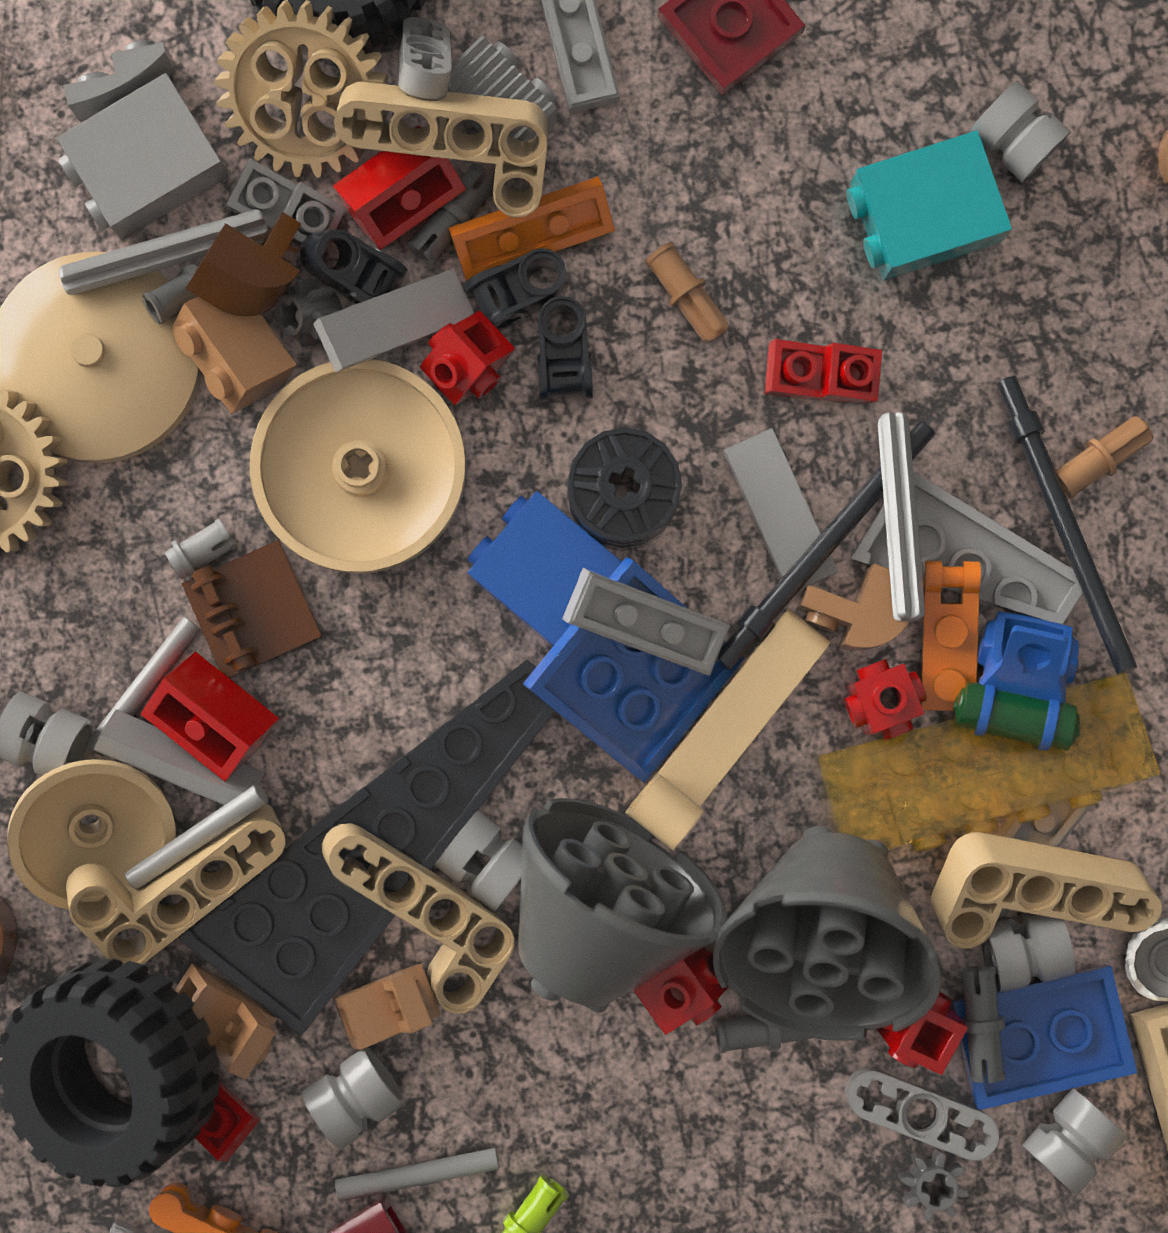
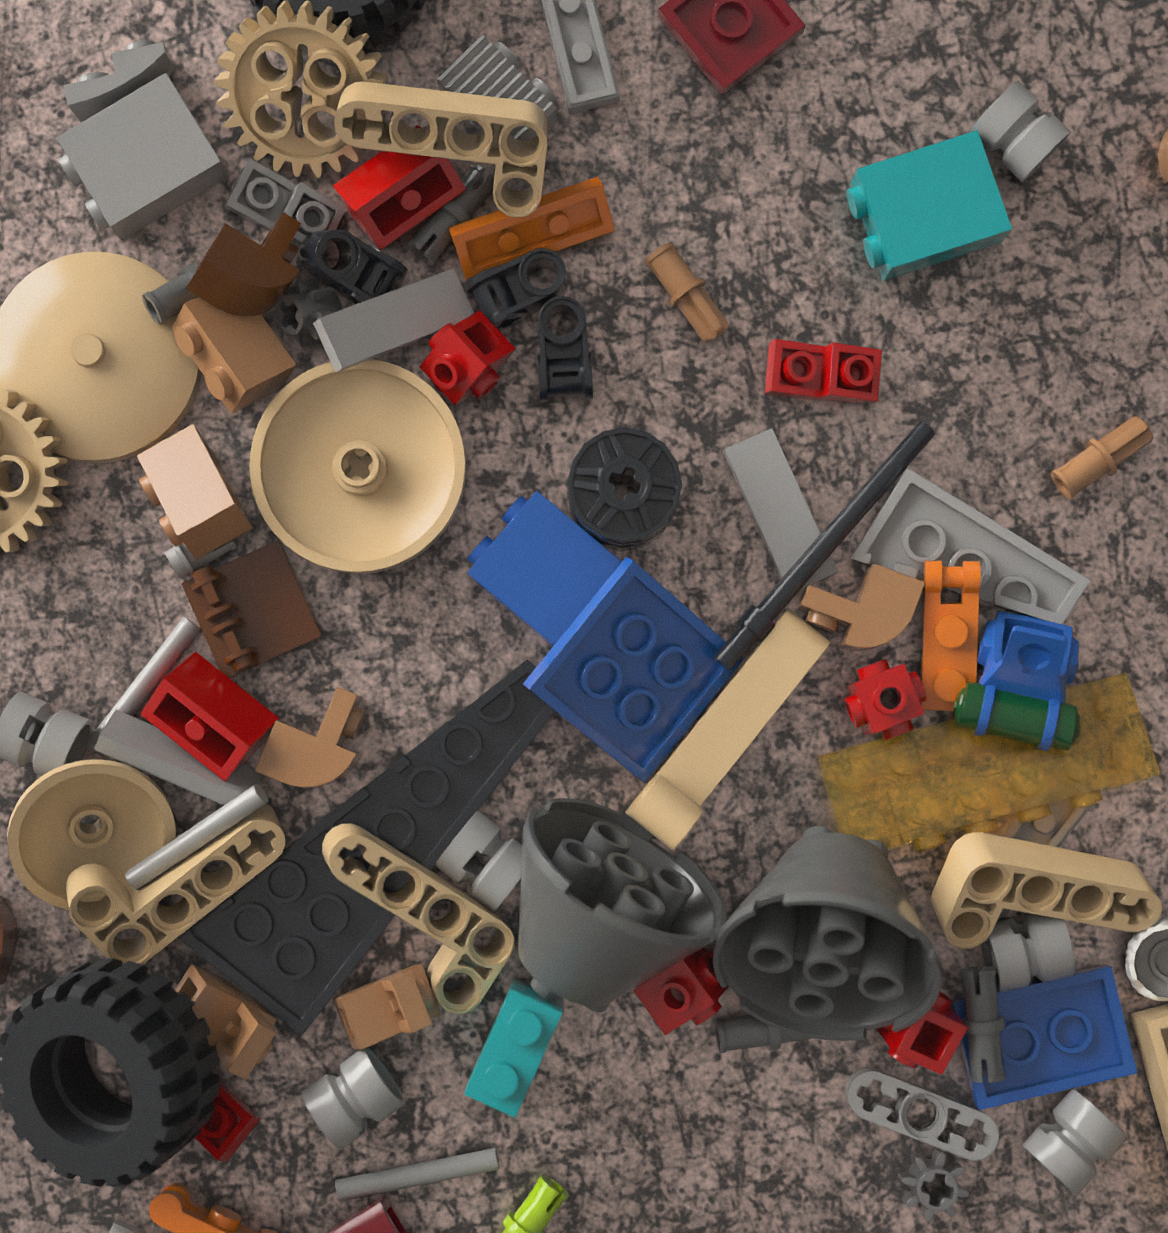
light grey axle [59,209,268,295] -> none
light grey beam [398,17,452,100] -> none
light grey tile [562,568,730,676] -> none
axle [878,412,925,622] -> none
black bar [996,376,1138,675] -> none
none -> brick [137,424,253,560]
none -> medium nougat brick [255,687,366,787]
none -> teal brick [464,976,563,1118]

